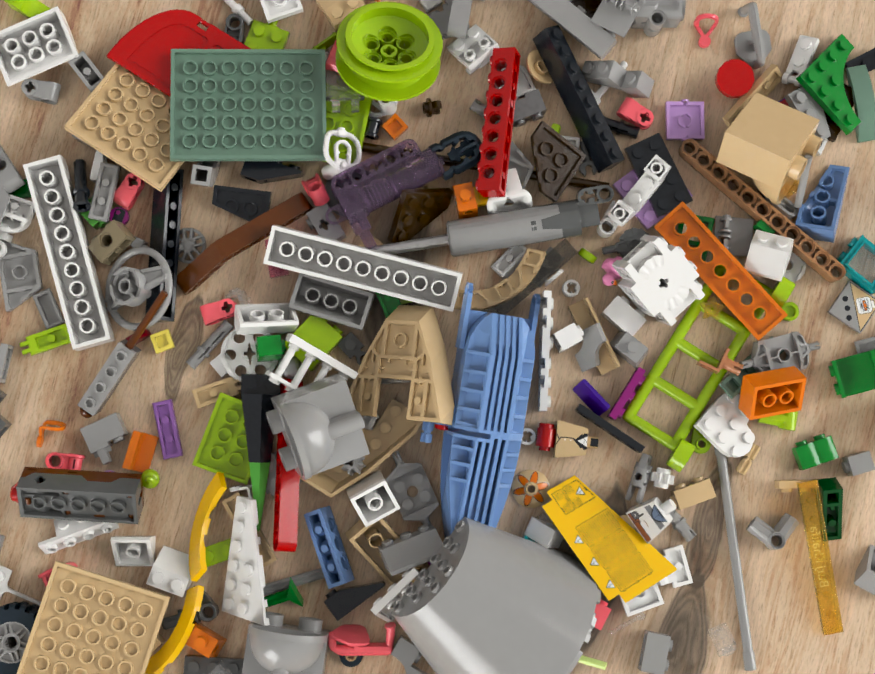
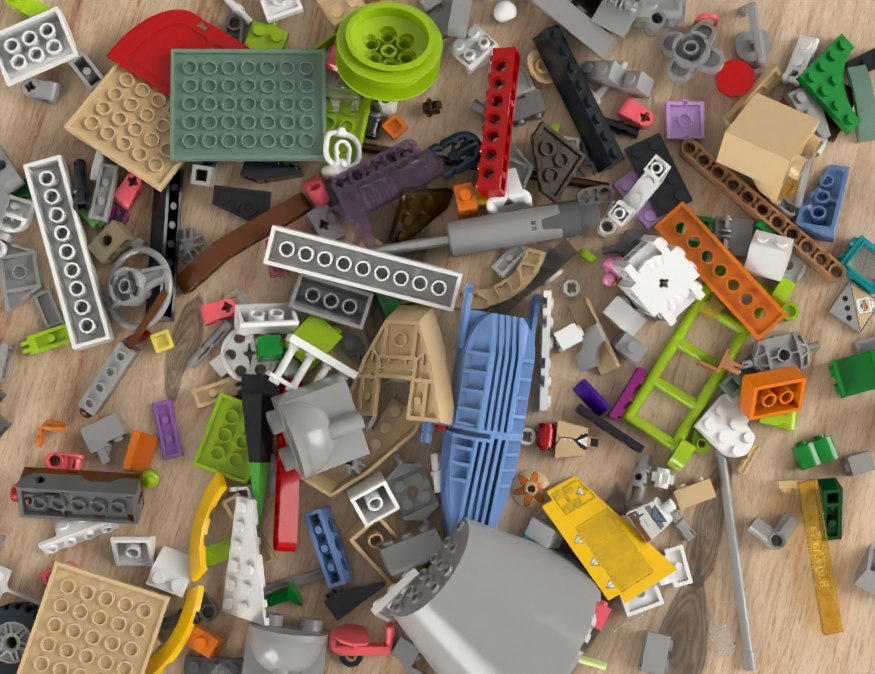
none -> white pin [430,453,441,493]
none -> white piece [493,0,517,23]
none -> light grey plant [659,22,724,83]

